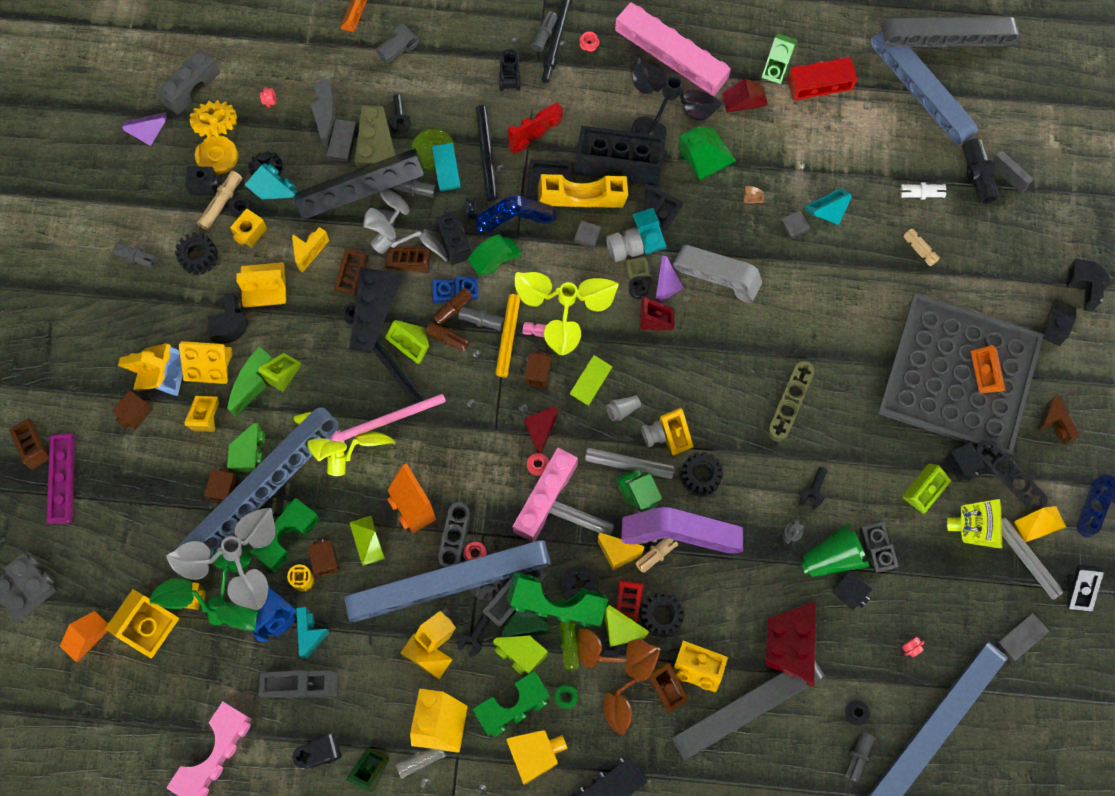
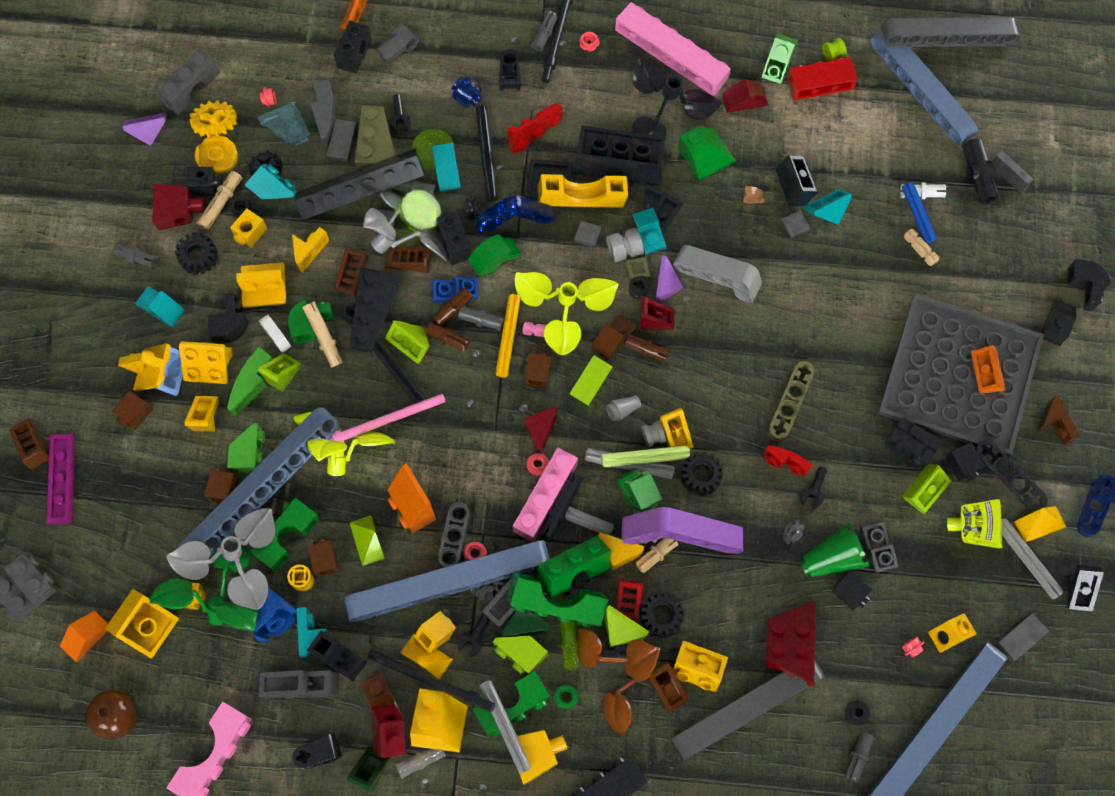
none -> reddish brown cylinder [86,691,137,740]
none -> teal slope [135,286,185,328]
none -> dark red torso [152,184,204,230]
none -> clear light blue wing [257,102,312,147]
none -> white beam [258,314,291,353]
none -> green brick [288,300,334,345]
none -> tan pin [302,301,344,368]
none -> black brick [307,631,367,682]
none -> black brick [334,20,372,74]
none -> reddish brown slope [361,672,403,720]
none -> black bar [368,650,495,712]
none -> dark red torso [371,705,406,758]
none -> clear neon green tile [399,190,441,232]
none -> clear blue head [451,76,482,108]
none -> light grey axle [480,680,531,774]
none -> green arch [538,535,611,599]
none -> black pin [539,472,584,541]
none -> reddish brown slope [591,313,637,361]
none -> yellowish green axle [601,446,690,467]
none -> reddish brown axle [625,334,670,363]
none -> red slope [763,446,813,477]
none -> black brick [776,155,818,206]
none -> lime wheel [822,38,847,61]
none -> black brick [885,417,943,468]
none -> blue axle [902,182,937,244]
none -> yellow bracket [928,613,977,653]

